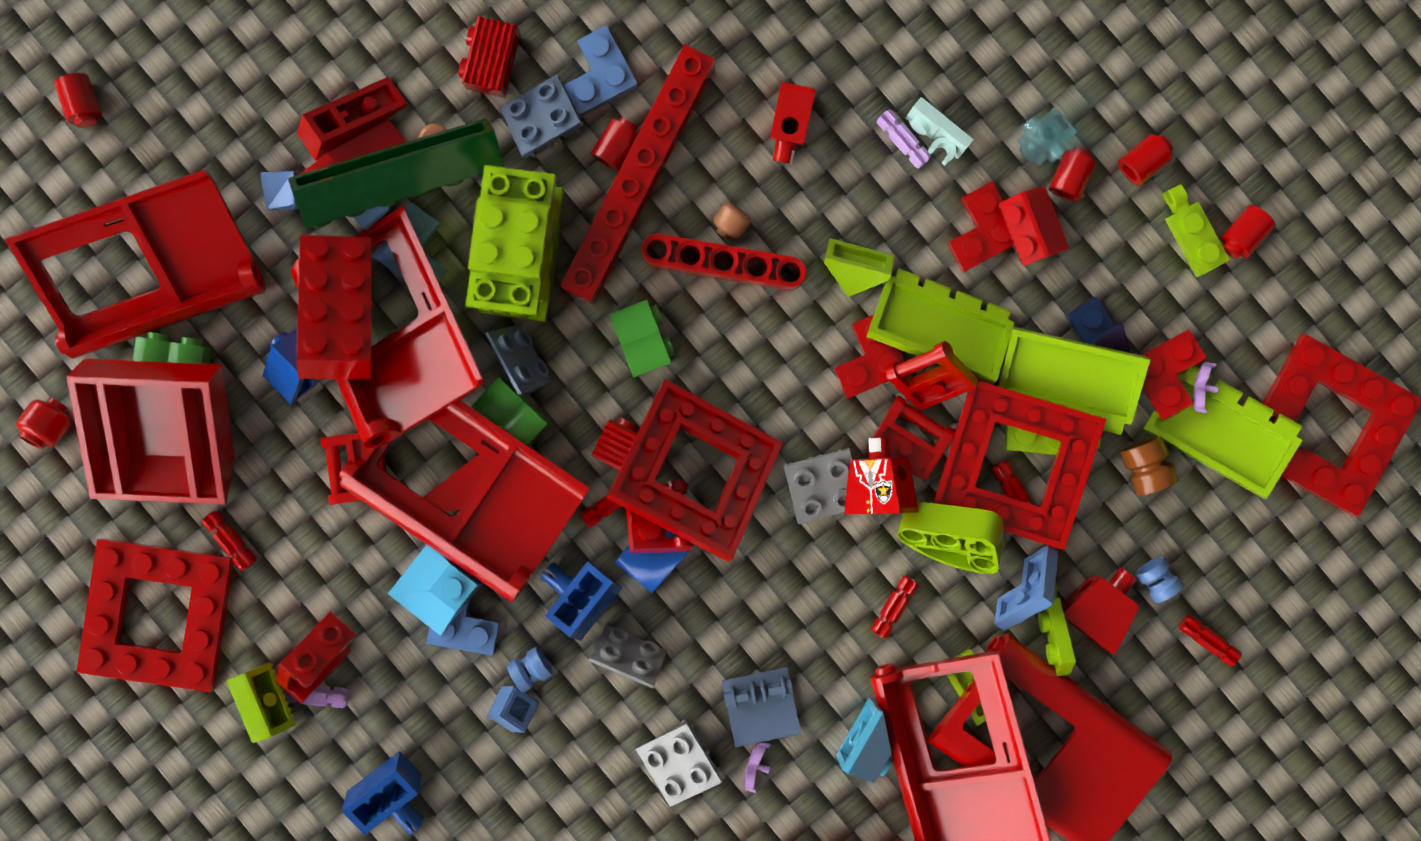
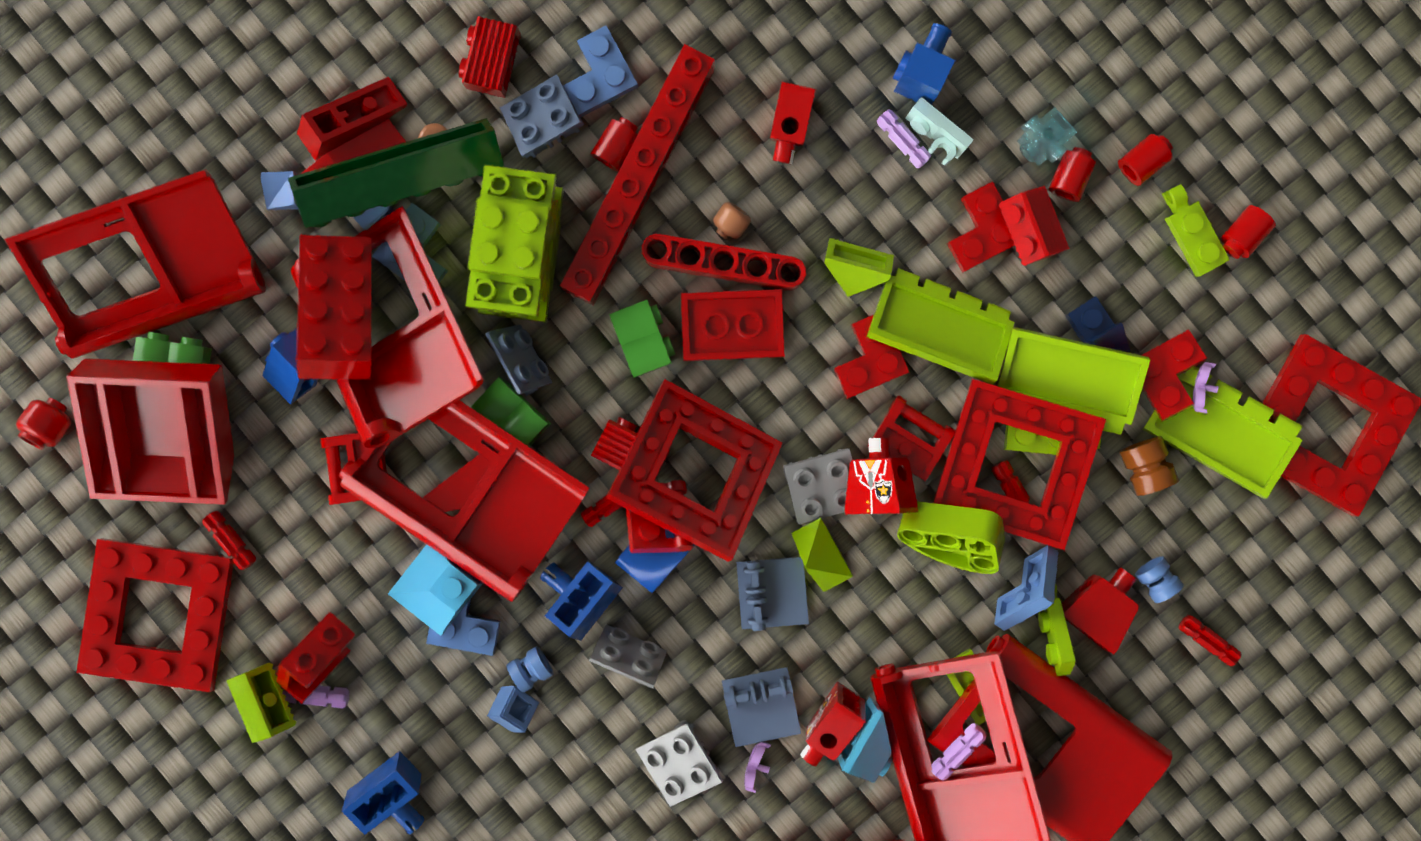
red brick [54,73,102,128] -> none
red axle [871,575,919,639] -> none
red plate [885,341,978,411] -> none
none -> red plate [681,289,785,361]
none -> sand blue hinge [736,557,809,631]
none -> lime slope [791,517,853,592]
none -> red torso [800,681,866,766]
none -> blue brick [892,23,955,105]
none -> lavender axle [931,723,986,781]

